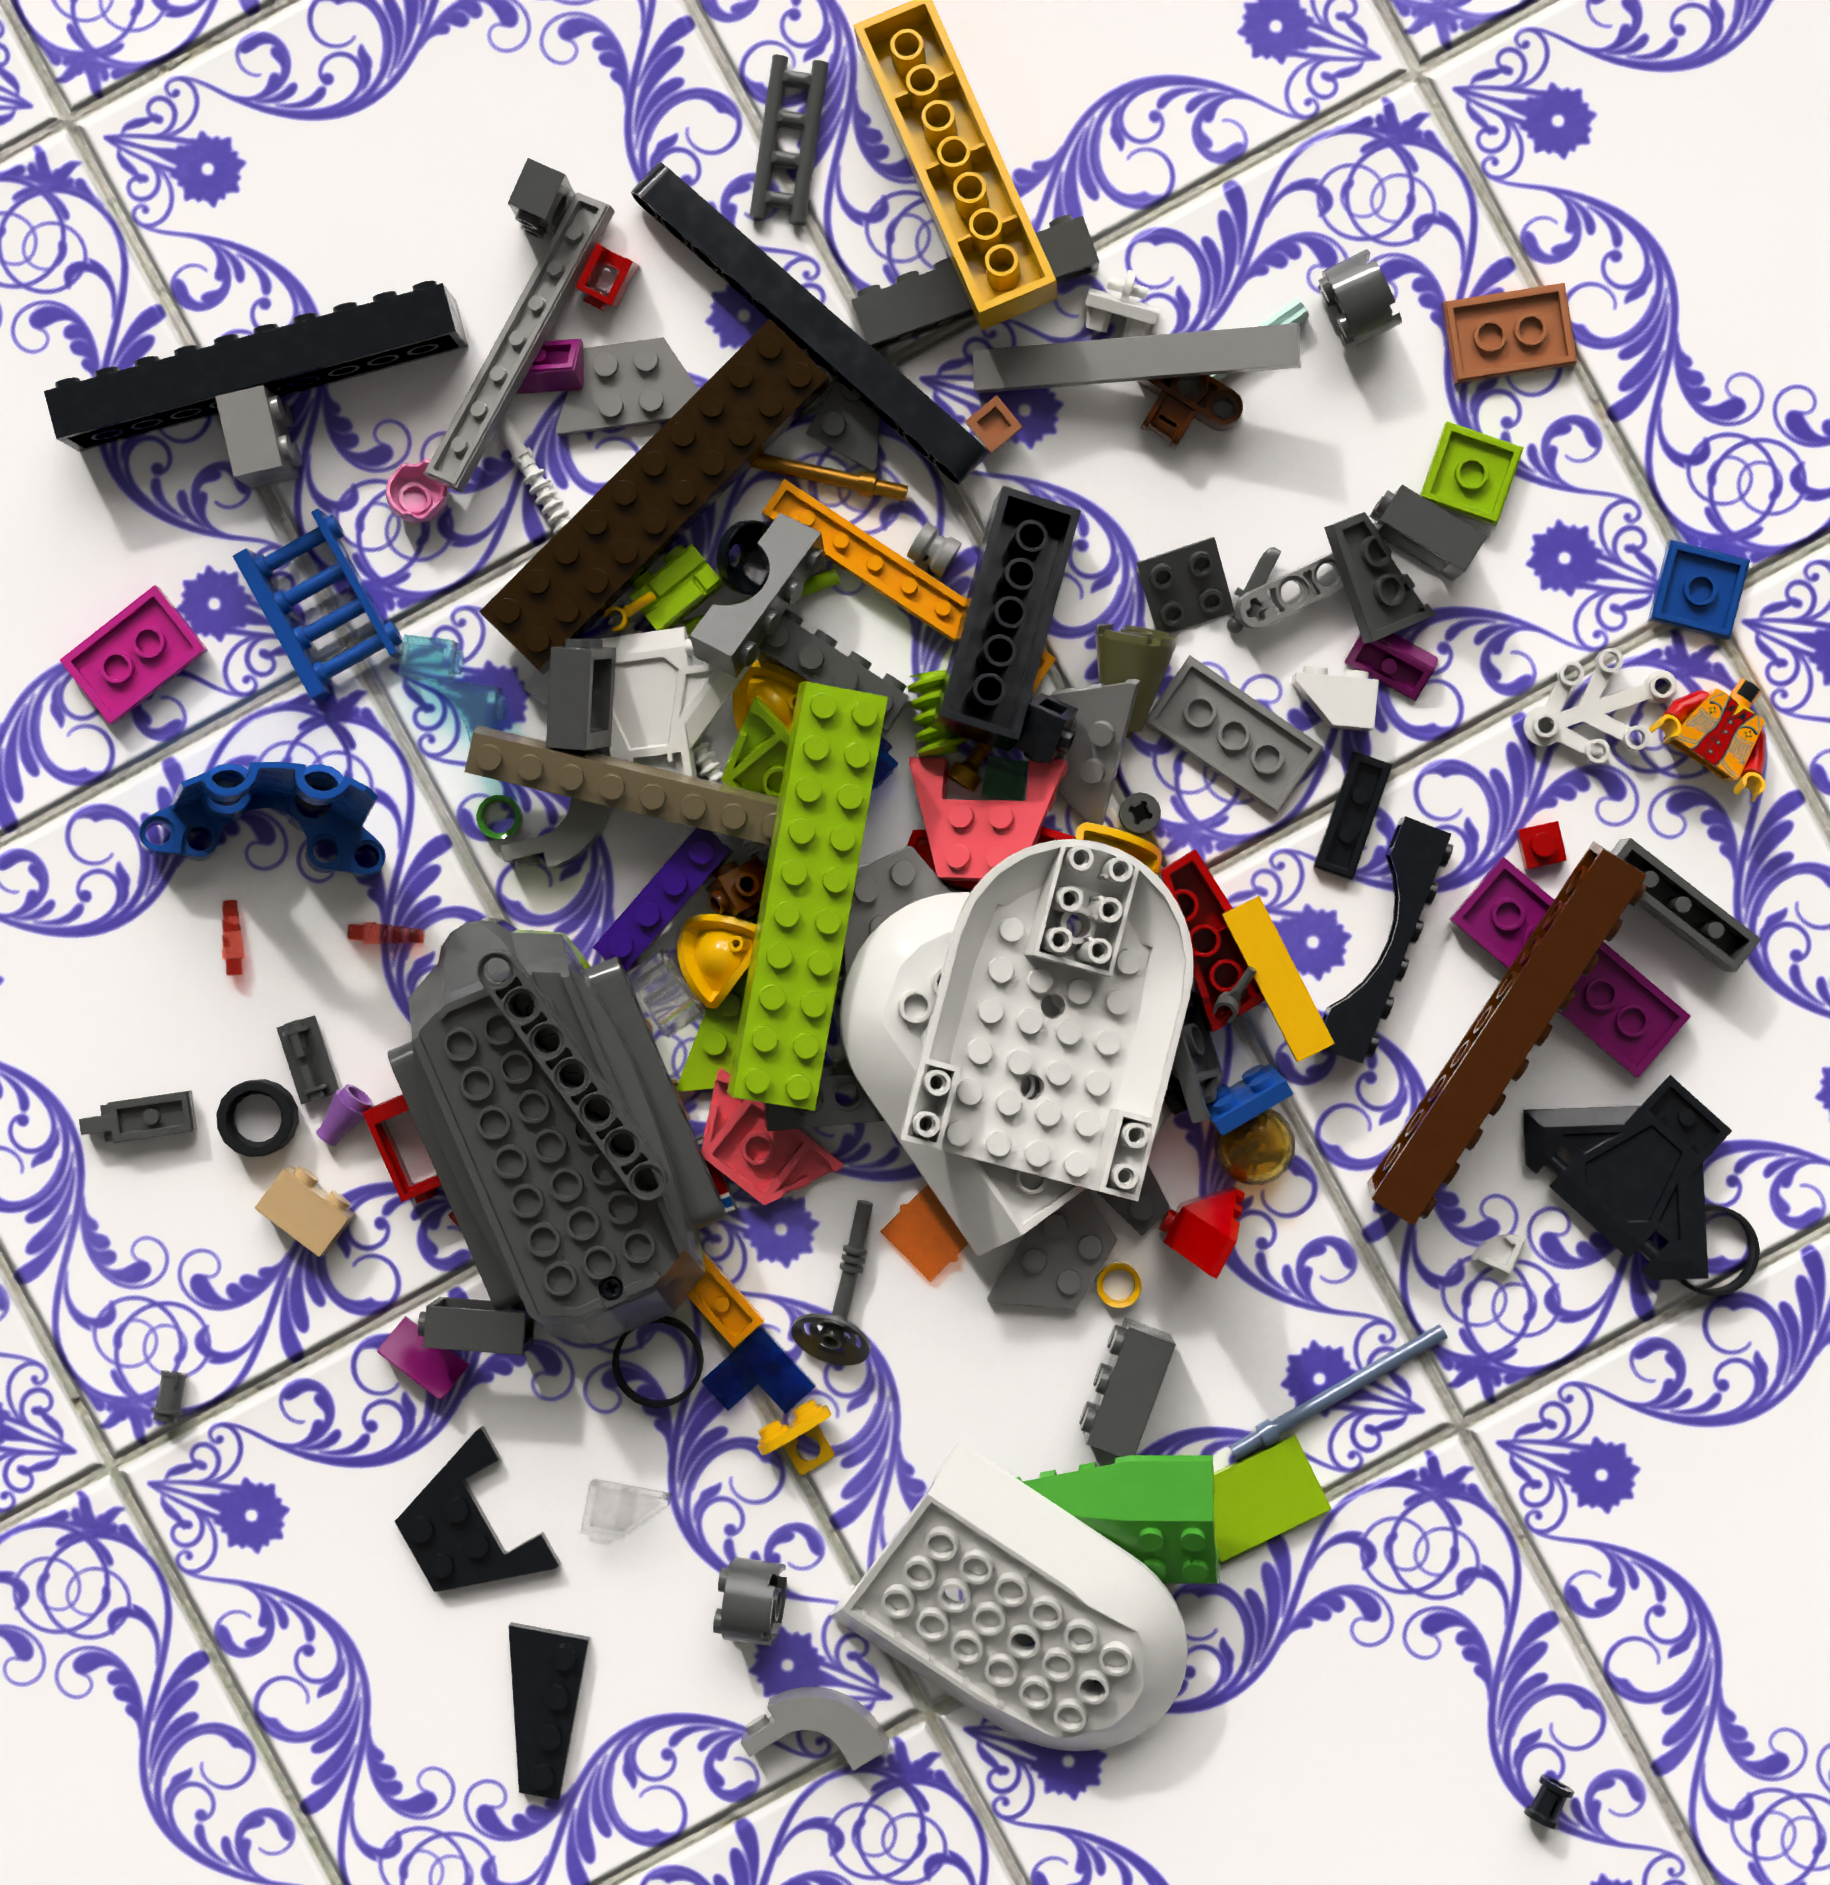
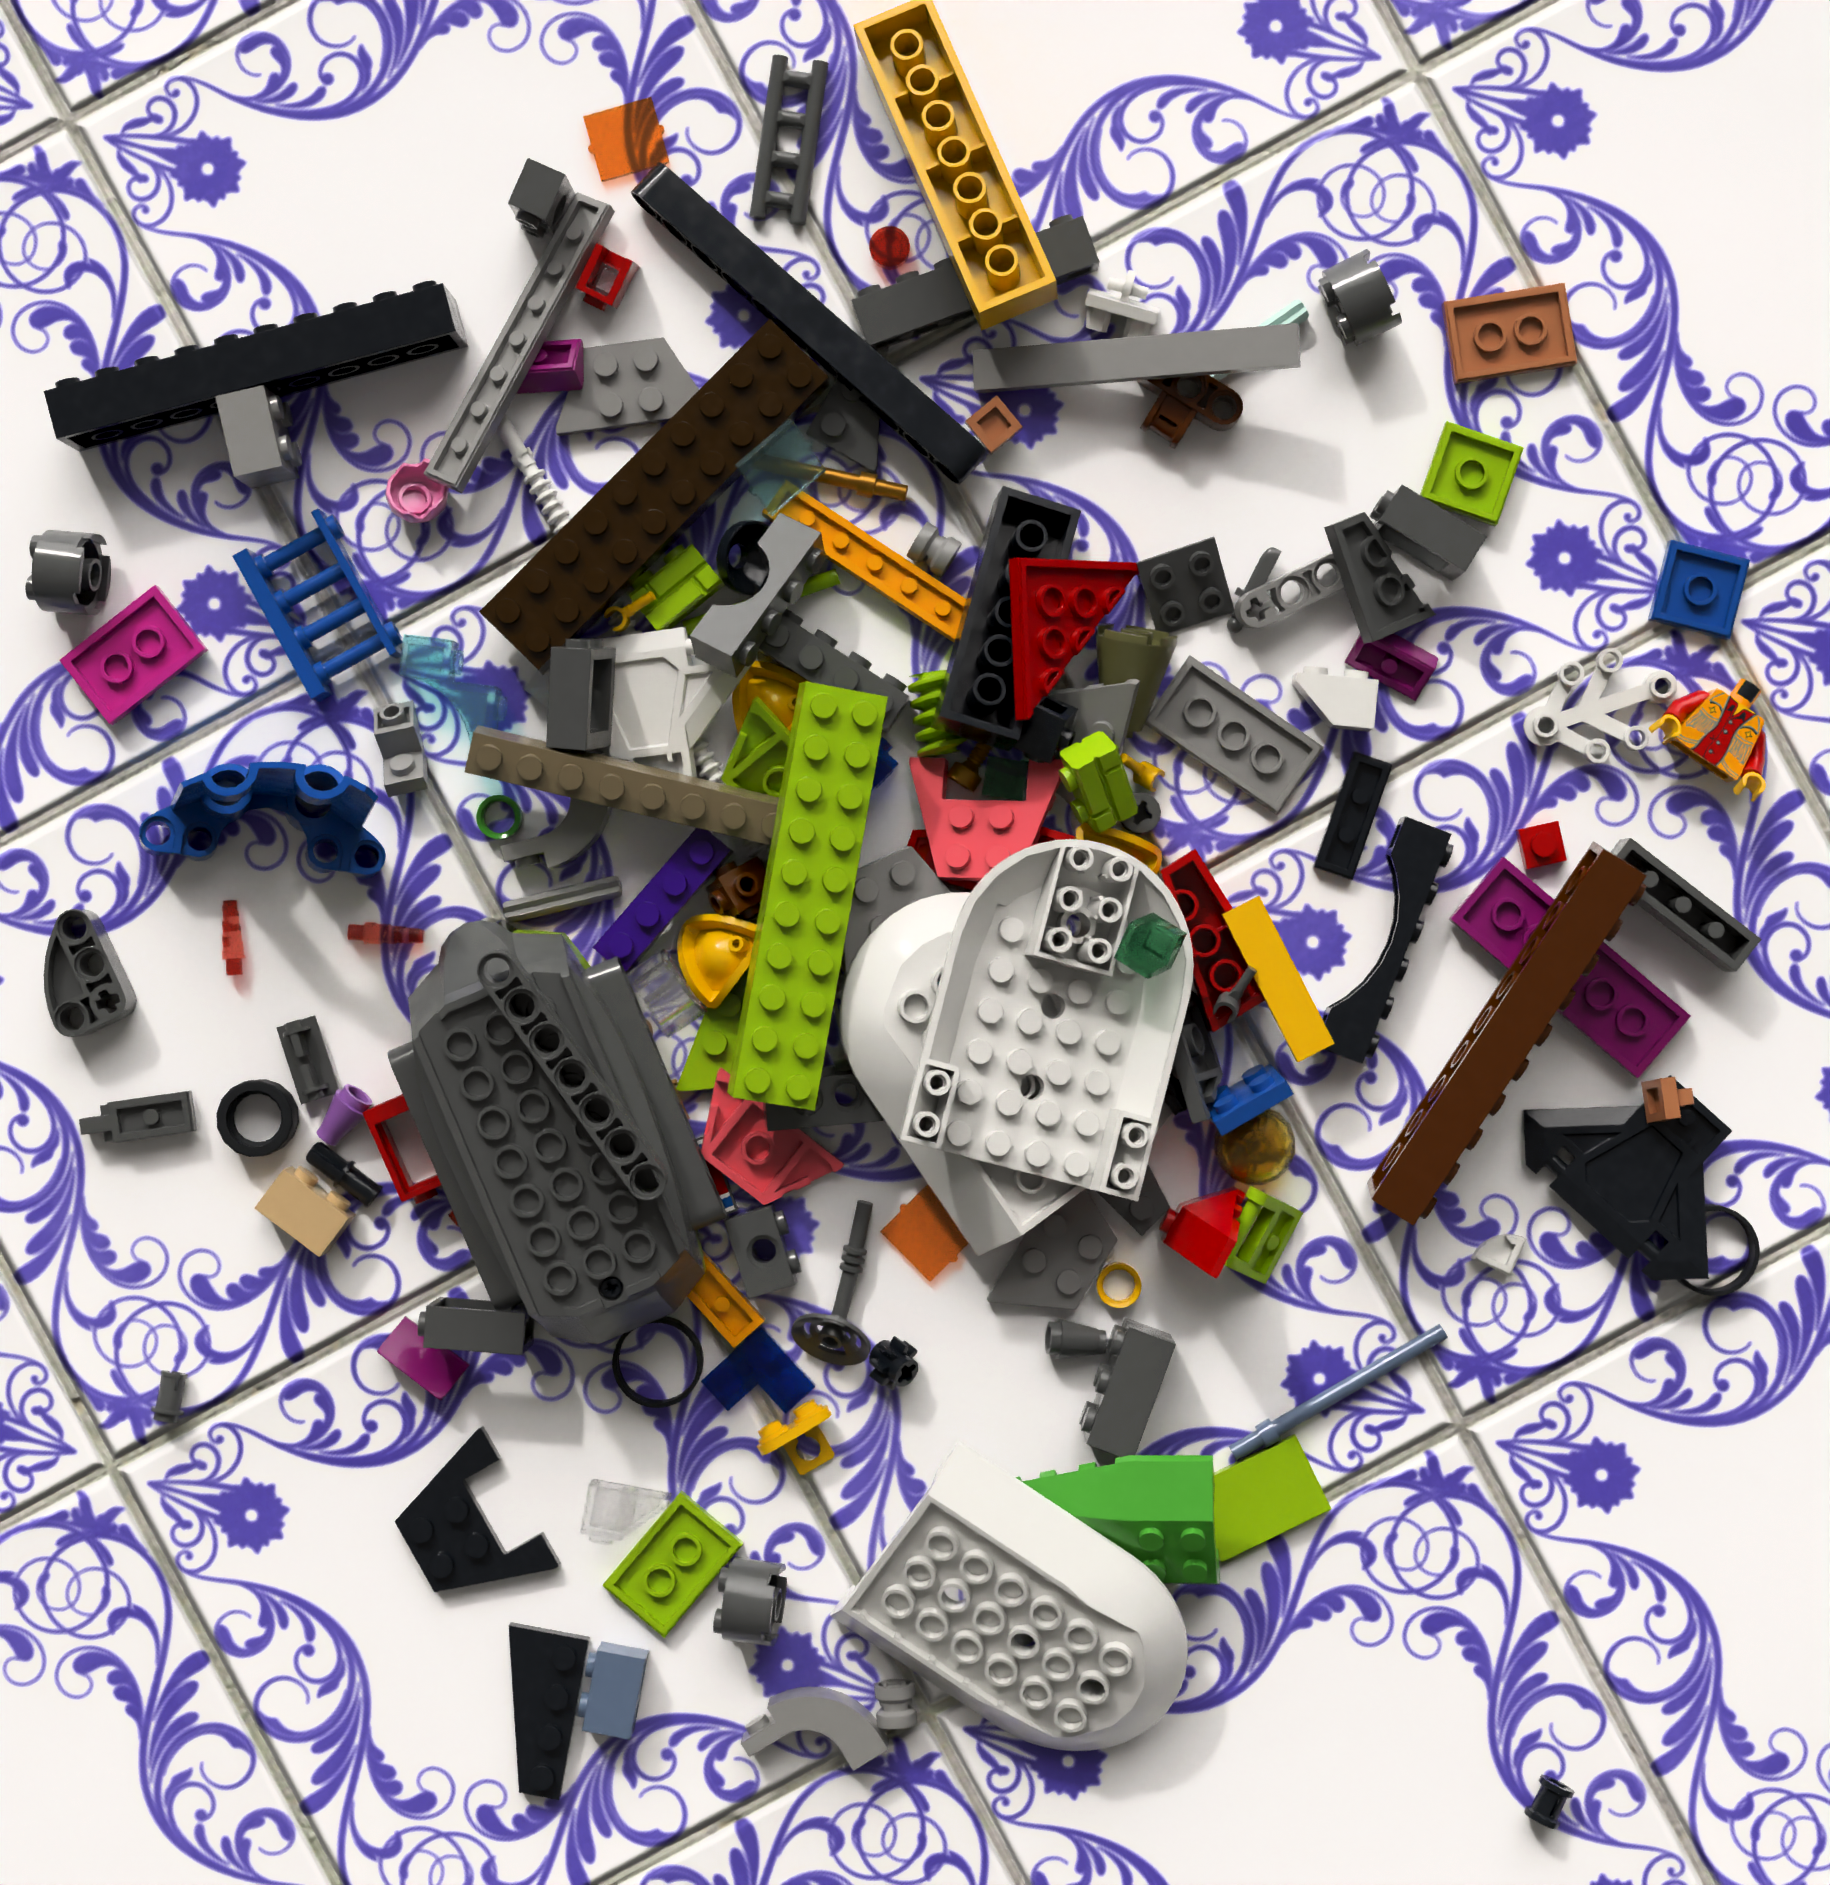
none -> dark grey brick [25,530,111,616]
none -> dark grey beam [43,909,137,1037]
none -> black axle [306,1141,383,1208]
none -> light grey slope [373,700,428,797]
none -> light grey axle [503,876,622,923]
none -> sand blue brick [577,1641,649,1740]
none -> clear orange piece [583,97,670,182]
none -> lime tile [602,1490,743,1638]
none -> dark grey brick [724,1203,802,1299]
none -> clear light blue piece [735,419,826,516]
none -> clear red tile [869,226,910,270]
none -> black gear [869,1336,918,1390]
none -> light grey wheel [874,1679,917,1729]
none -> red tile [1009,558,1139,721]
none -> dark grey cone [1045,1318,1107,1359]
none -> lime brick [1058,731,1139,833]
none -> clear green panel [1114,912,1187,979]
none -> yellow hand [1120,753,1165,792]
none -> lime plate [1225,1185,1303,1284]
none -> nougat tile [1641,1077,1694,1123]

